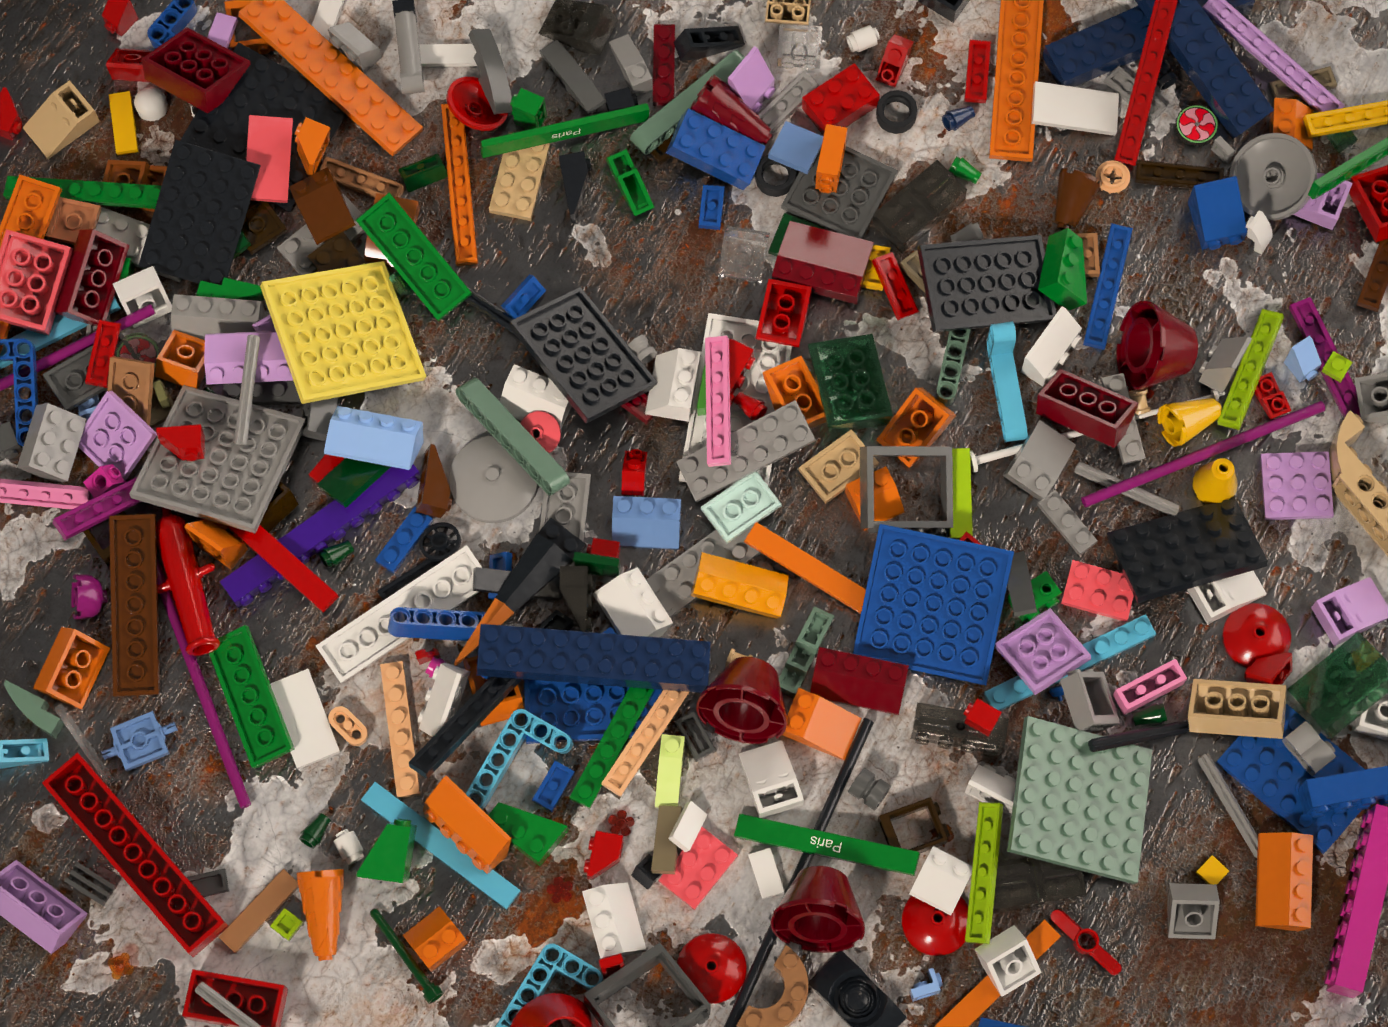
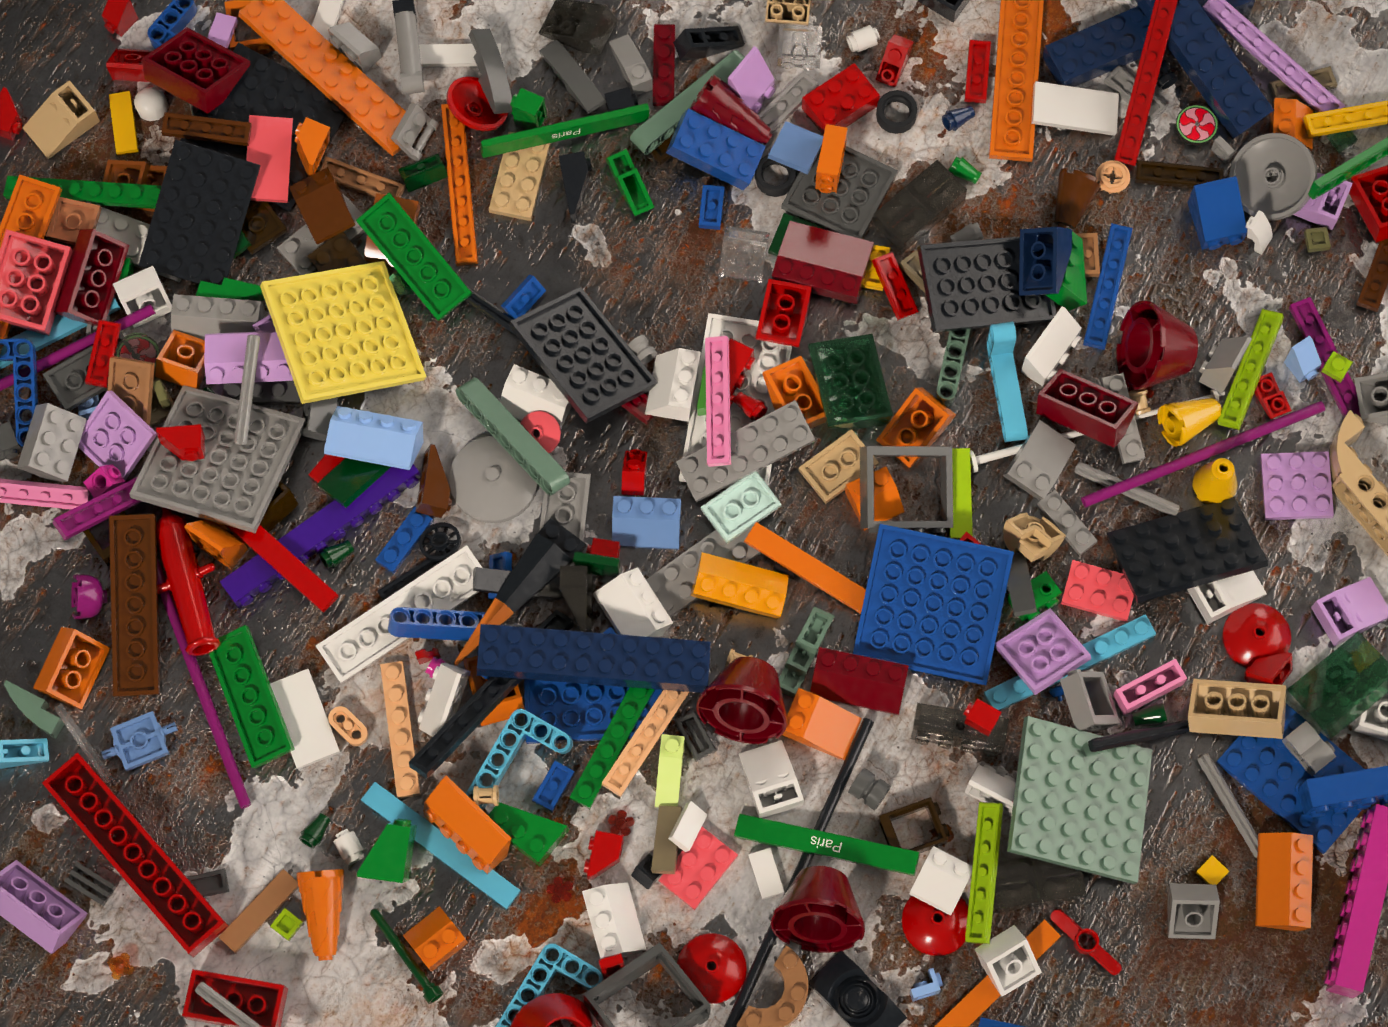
none -> reddish brown plate [161,112,252,146]
none -> light grey plate [391,103,439,161]
none -> tan bush [473,785,499,806]
none -> tan brick [1003,512,1066,562]
none -> dark blue slope [1019,227,1072,296]
none -> olive plate [1304,227,1331,253]

